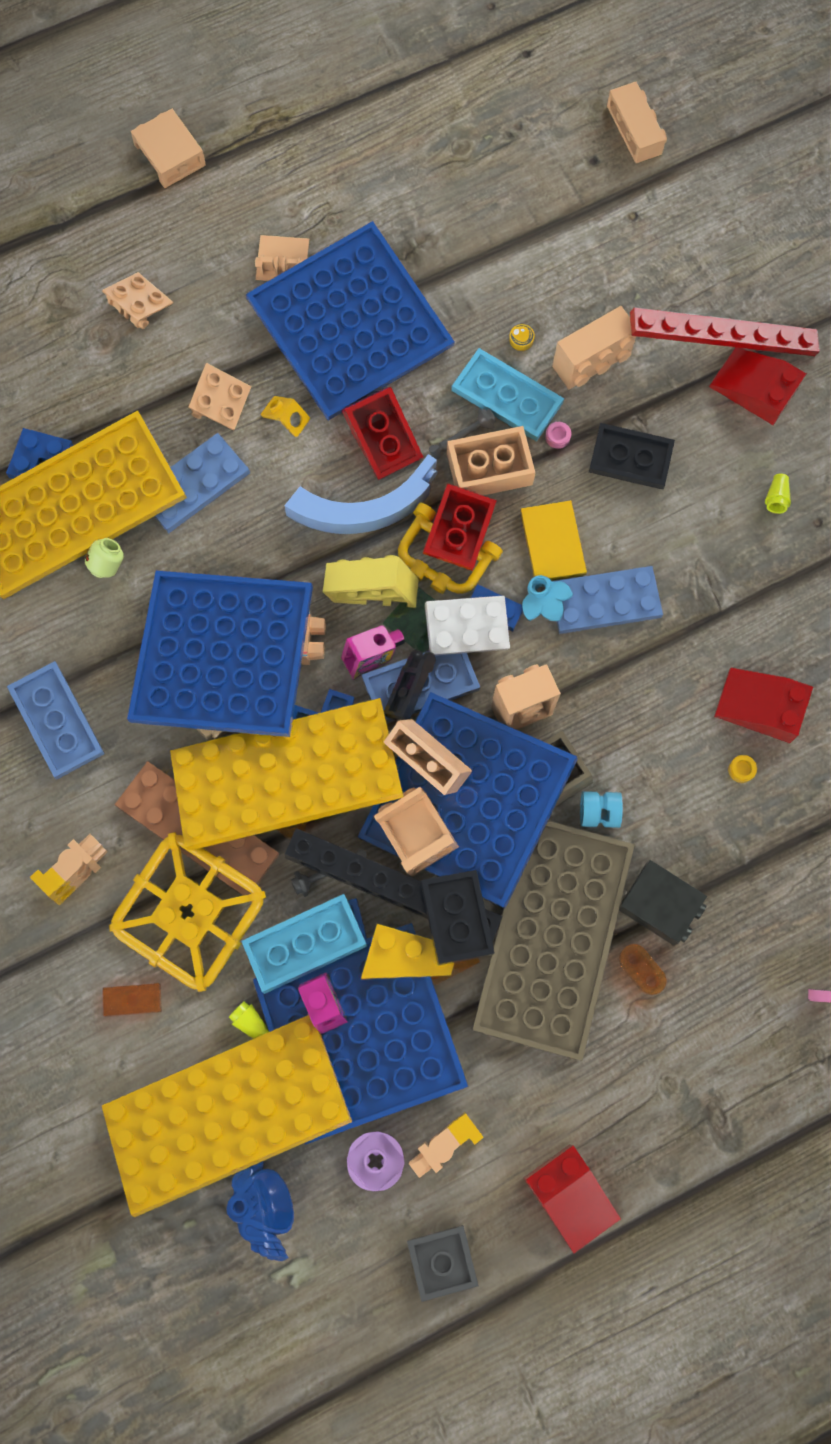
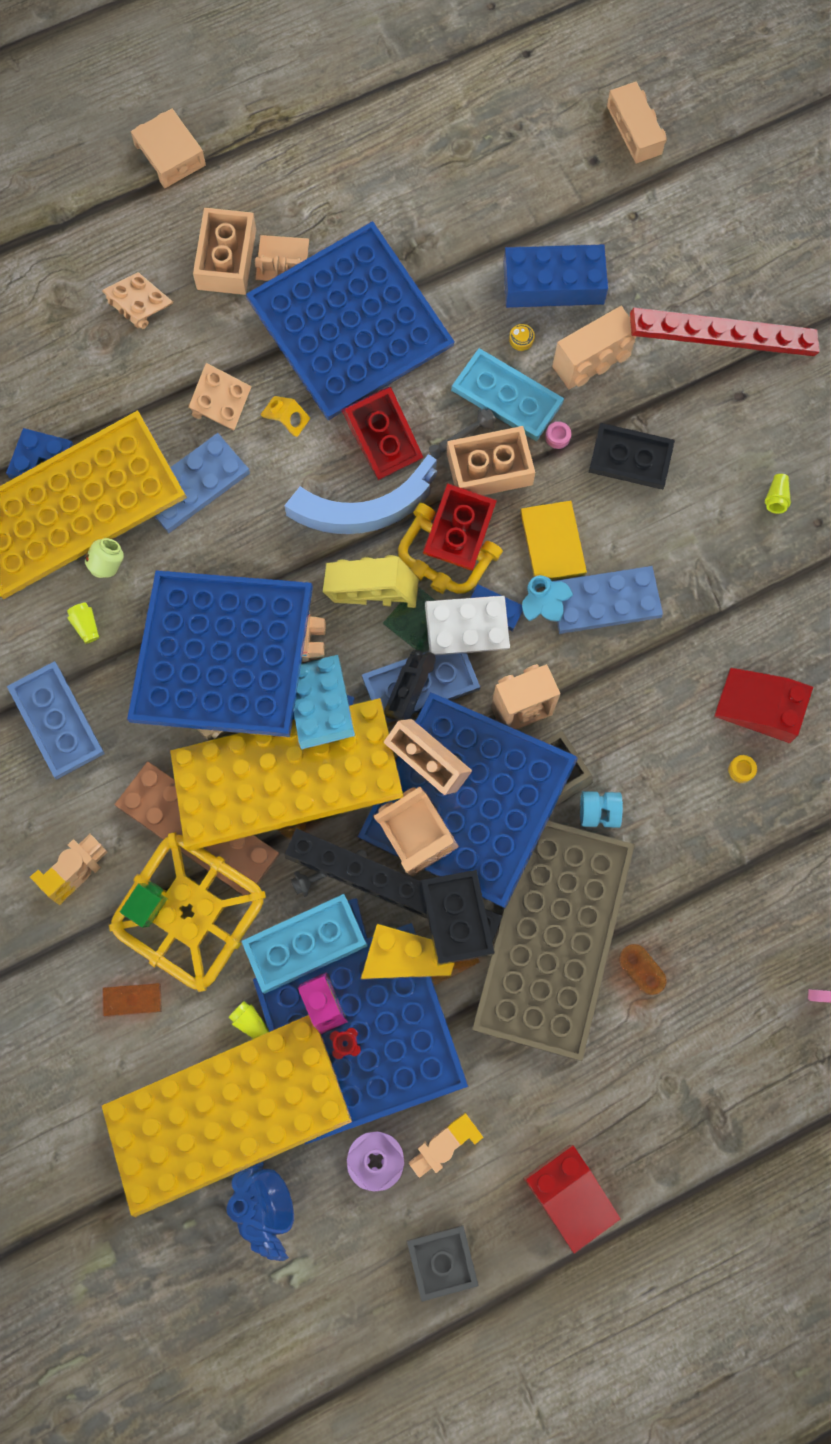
dark pink torso [341,625,405,680] -> none
pearl dark grey brick [619,860,707,946] -> none
red slope [709,348,807,426] -> none
none -> neon yellow cone [67,603,100,644]
none -> green brick [120,882,168,928]
none -> light nougat brick [193,208,256,295]
none -> medium azure plate [294,655,355,749]
none -> red plate [330,1028,361,1059]
none -> blue brick [503,244,608,308]

